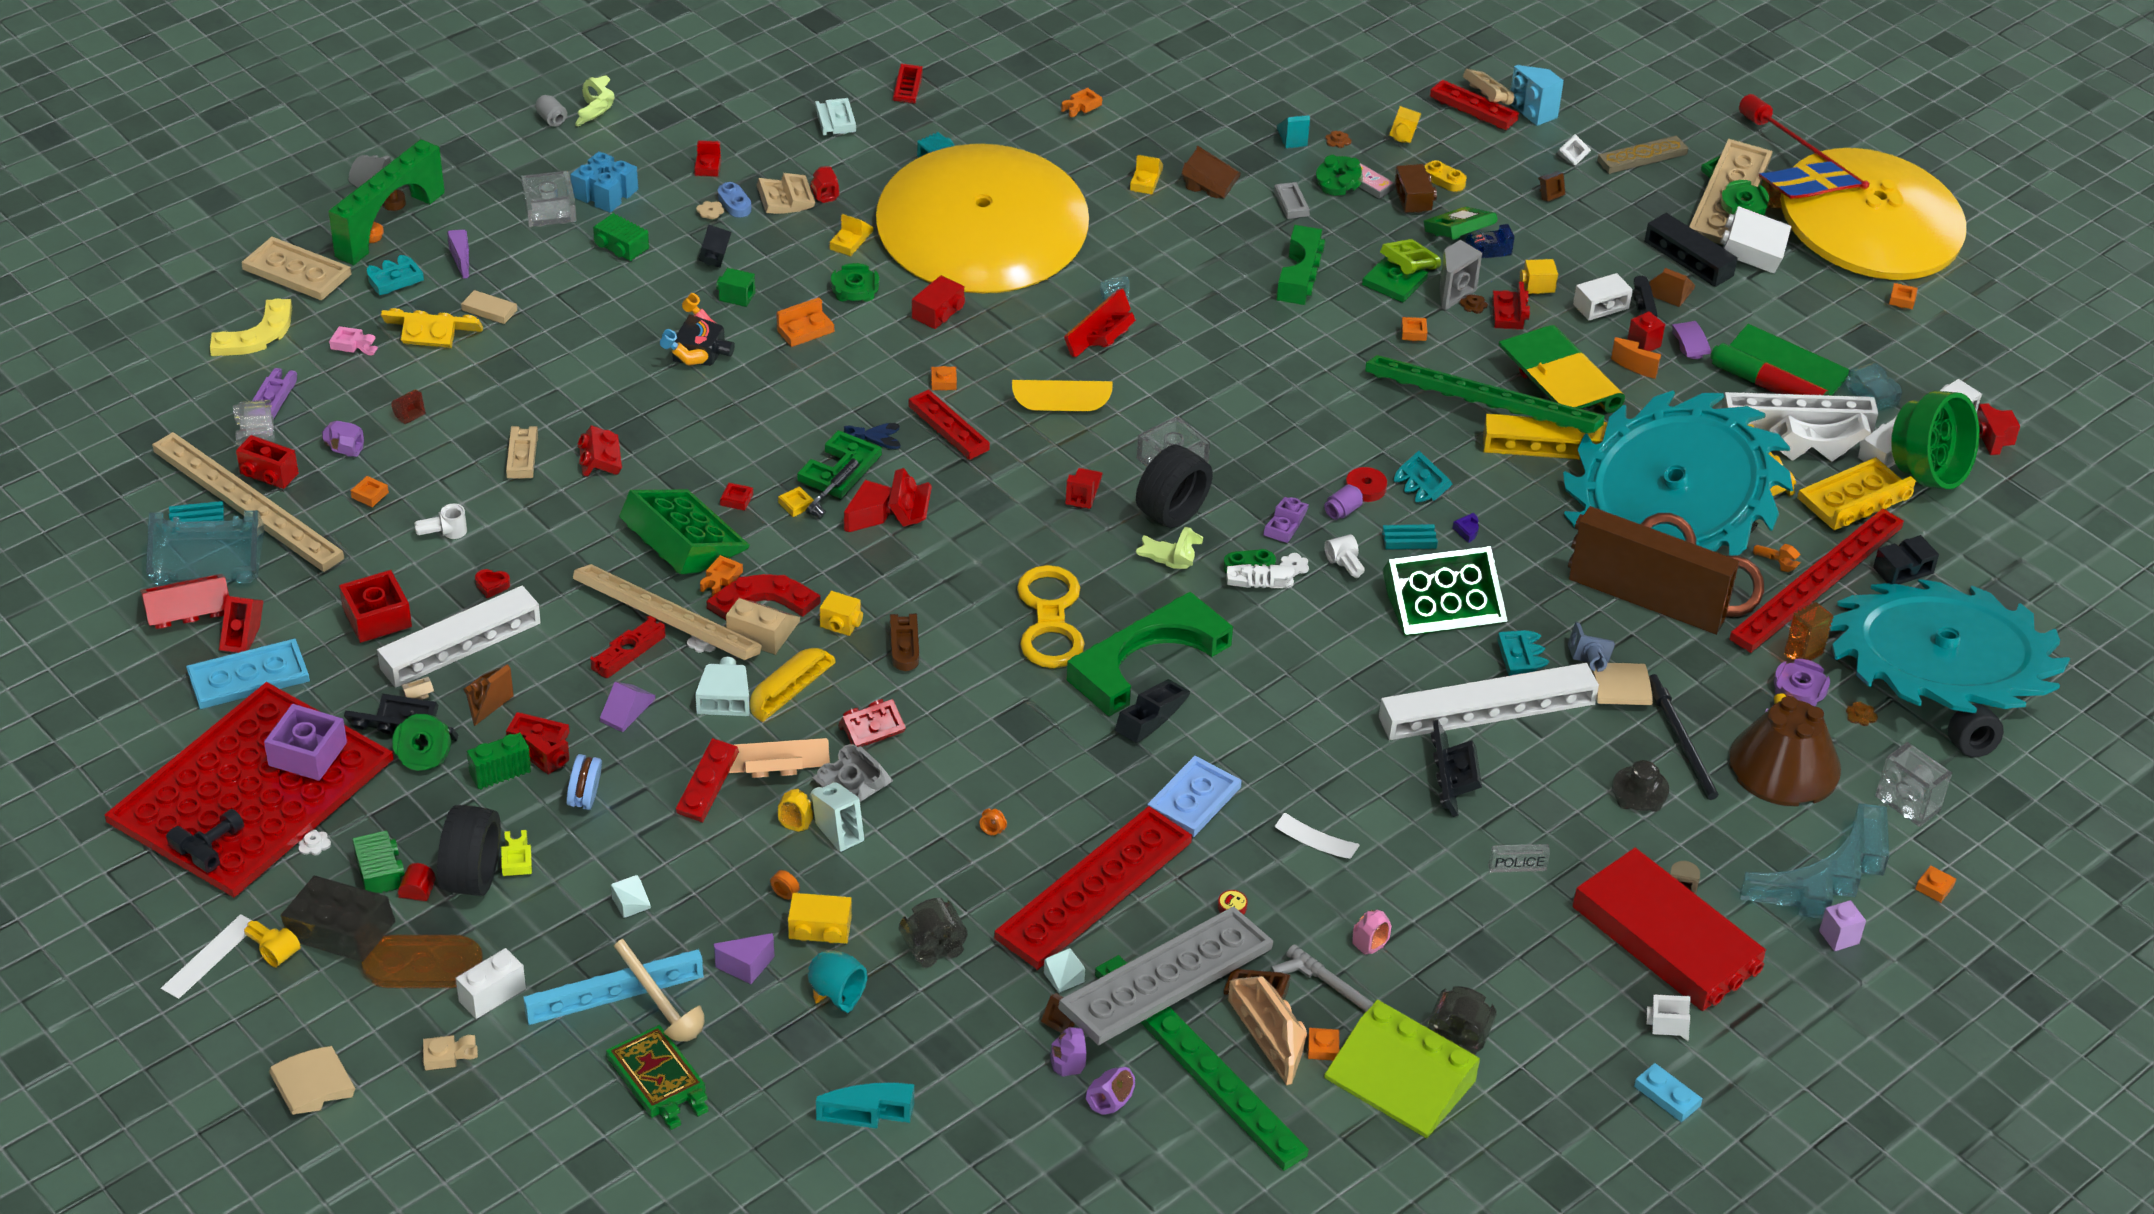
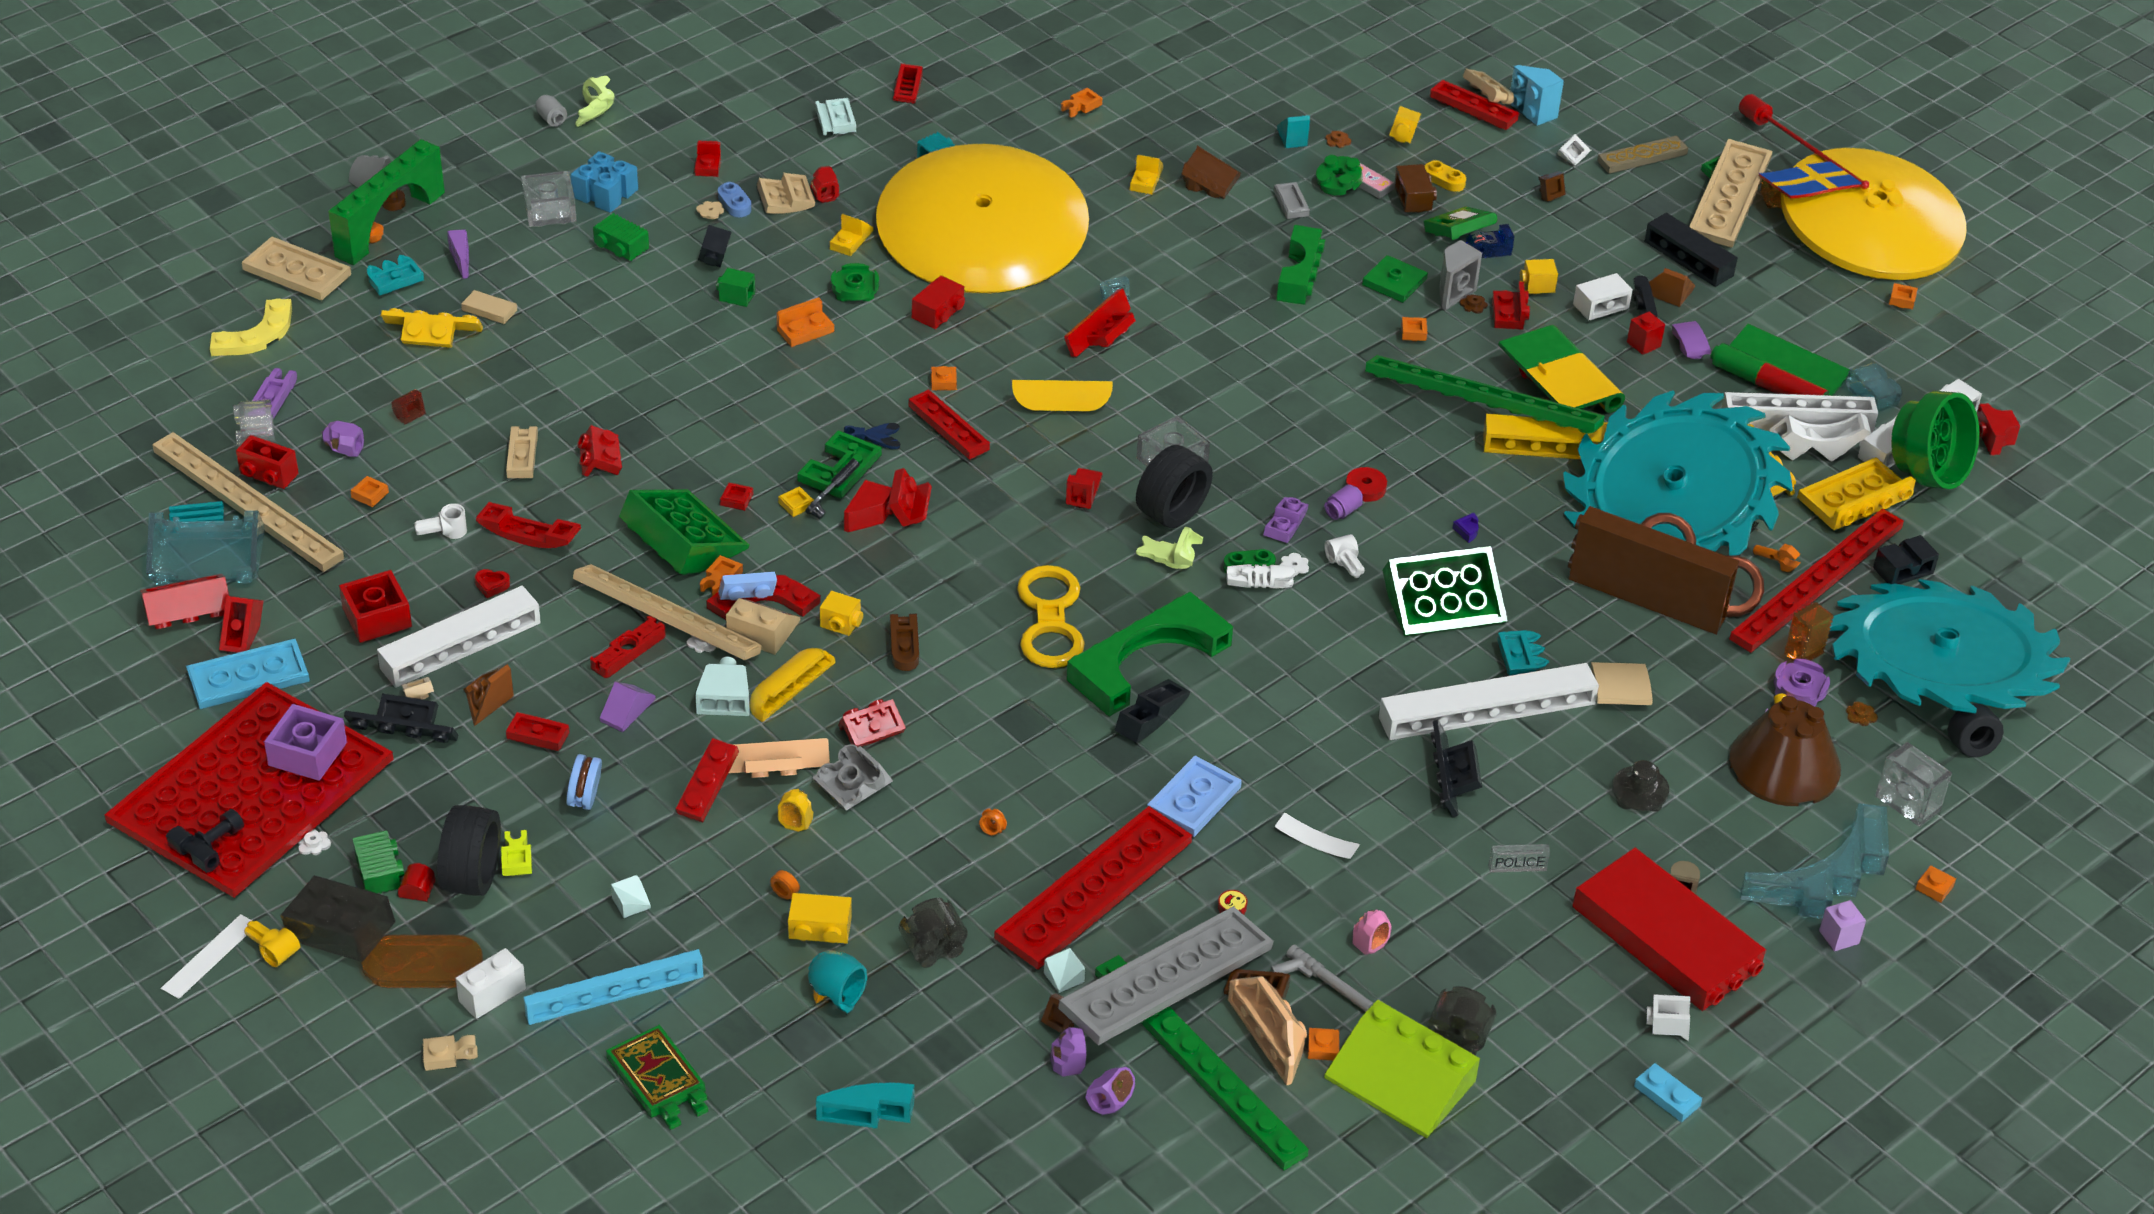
tan slope [269,1046,355,1114] -> none
bright pink plate [329,326,378,355] -> none
green plate [392,714,451,771] -> none
green brick [466,733,531,790] -> none
red bracket [524,732,569,775] -> none
tan piece [613,939,705,1042] -> none
torso [660,293,735,366] -> none
medium lavender slope [714,933,774,984] -> none
light aqua torso [809,783,865,852] -> none
lime plate [1380,239,1441,274] -> none
teal tile [1382,524,1438,549] -> none
teal plate [1394,451,1453,502] -> none
sand blue bracket [1568,622,1615,672] -> none
orange slope [1611,337,1661,379] -> none
black bar [1649,674,1718,800] -> none
white brick [1720,206,1791,274] -> none
green plate [1721,180,1769,216] -> none
none -> red slope [476,502,581,548]
none -> light blue plate [718,572,777,600]

